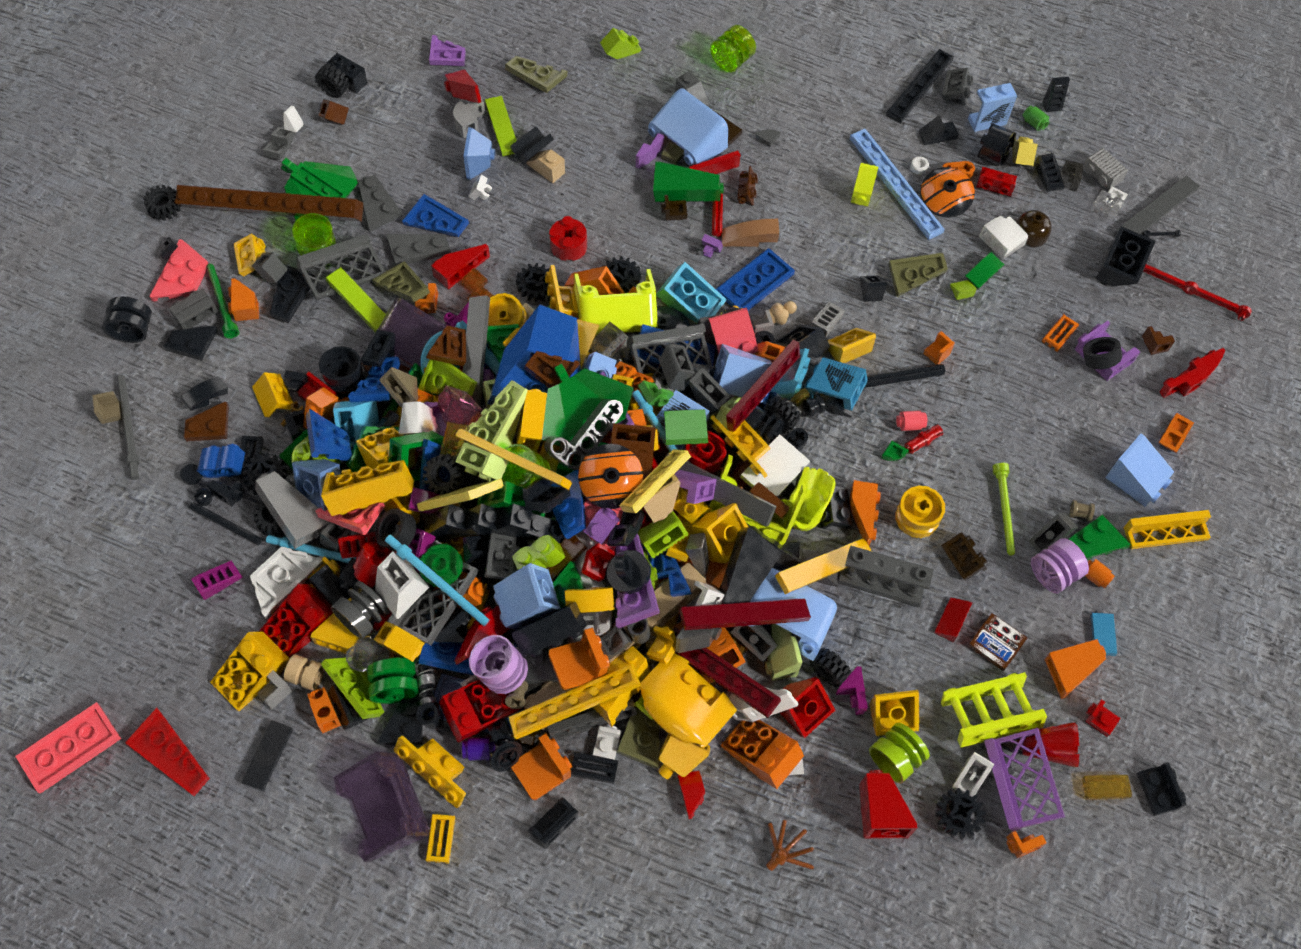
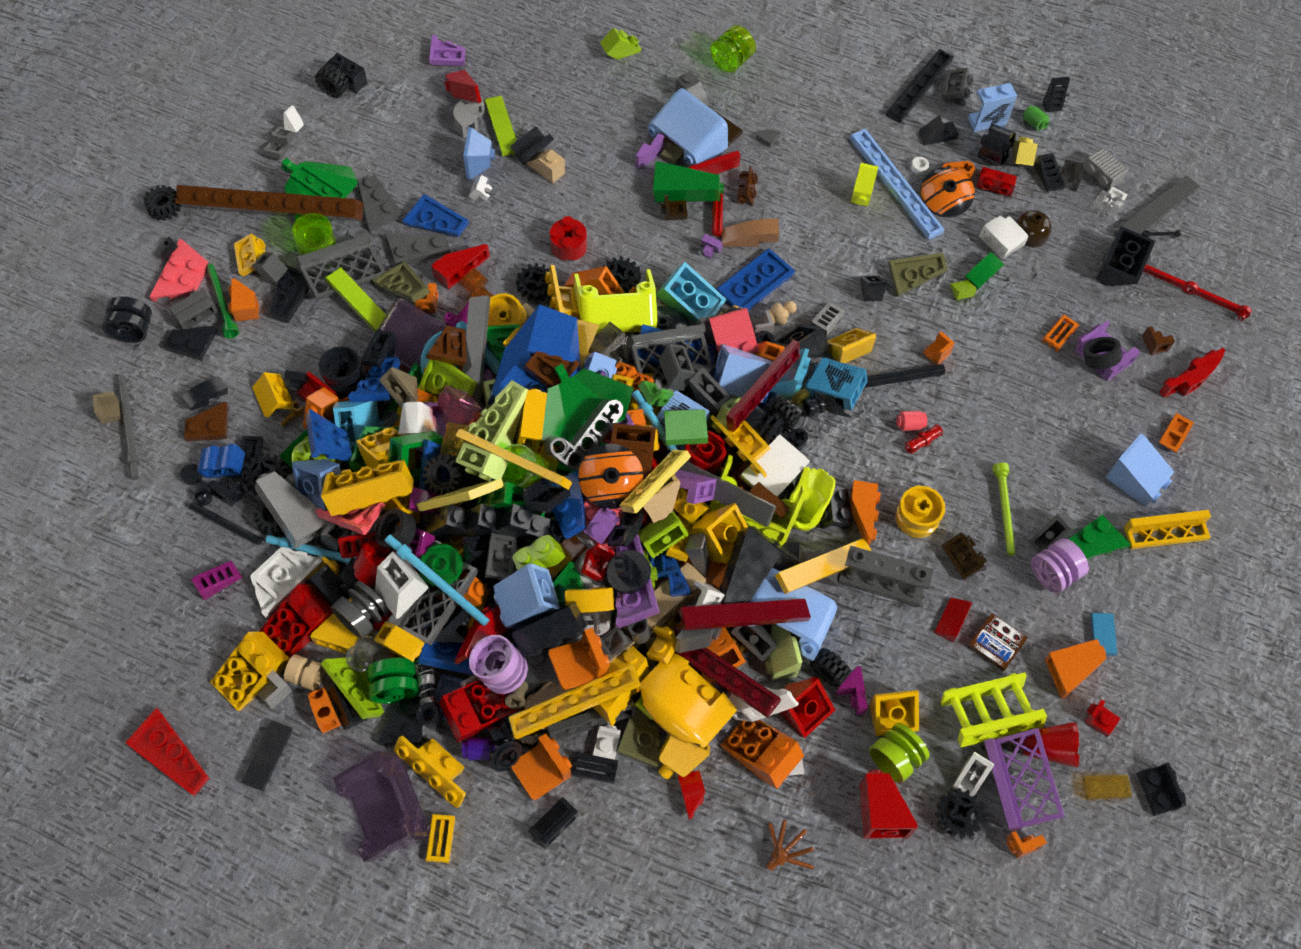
coral plate [15,702,122,794] -> none
black bracket [284,410,304,441] -> none
reddish brown panel [318,99,349,125] -> none
olive wing [505,56,568,93] -> none
green tile [881,440,909,461] -> none
dark tan bush [1069,500,1095,521] -> none
orange brick [1085,559,1115,589] -> none

